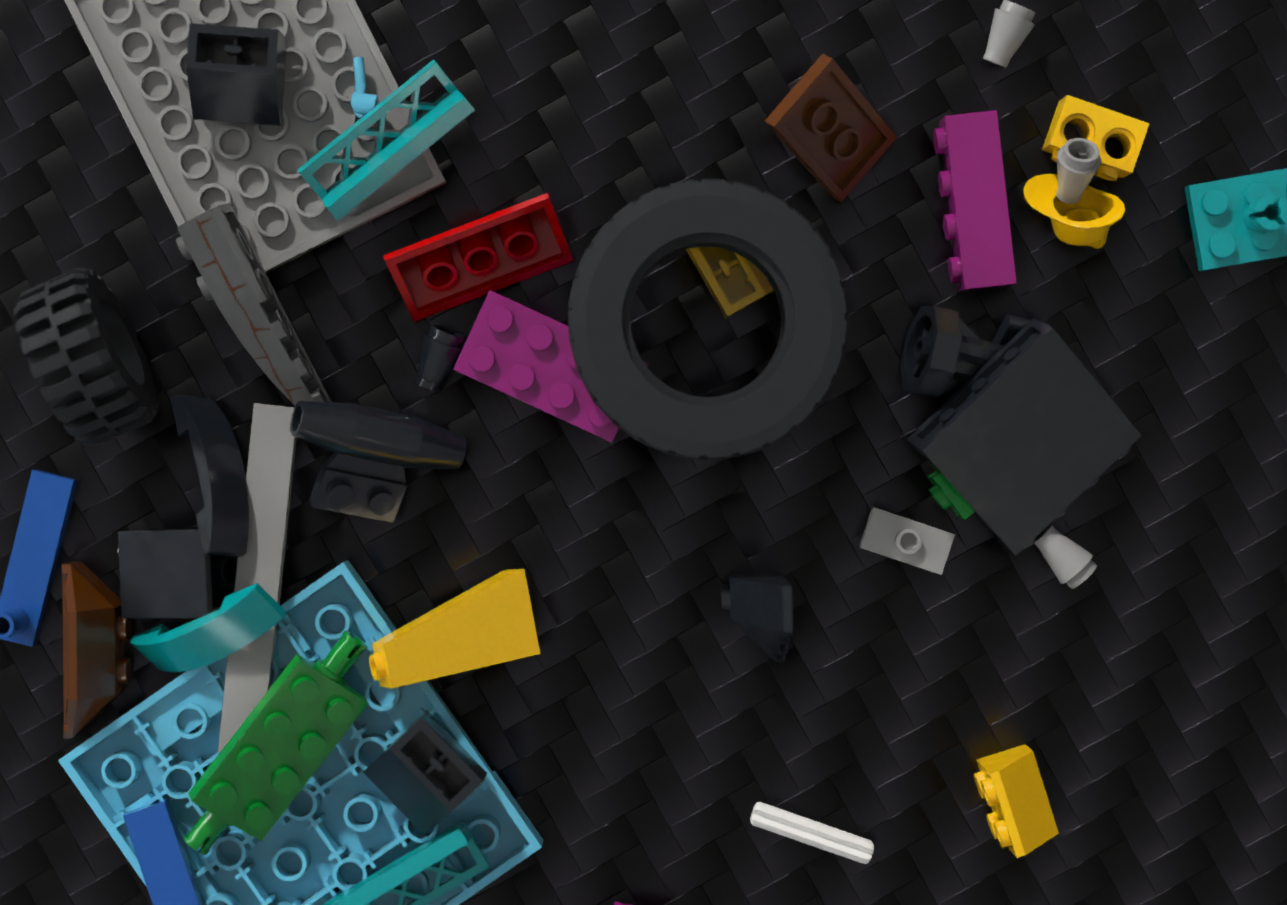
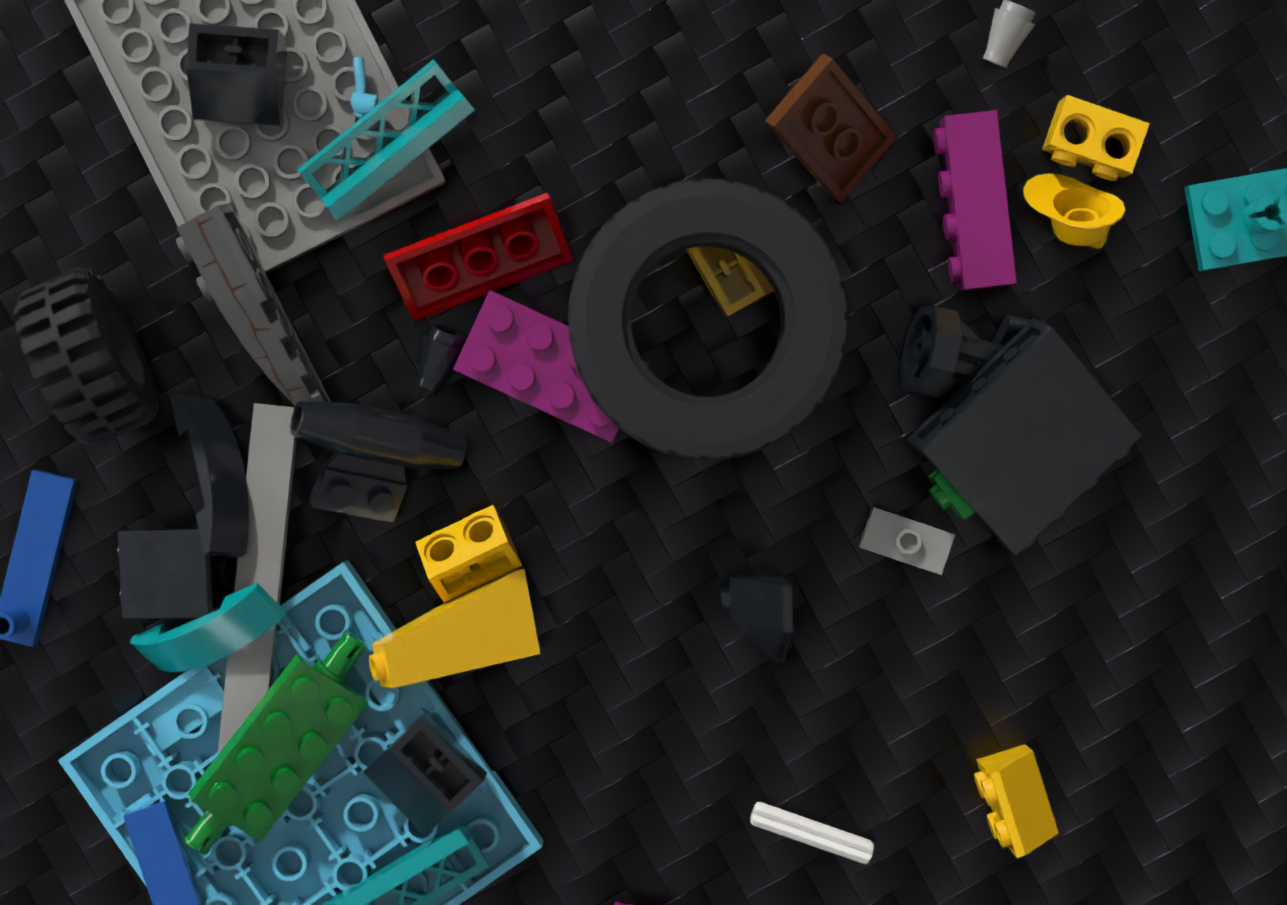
reddish brown wedge [62,562,132,738] -> none
light grey cone [1034,525,1097,589] -> none
light grey cone [1056,138,1101,204] -> none
none -> yellow brick [415,505,522,603]

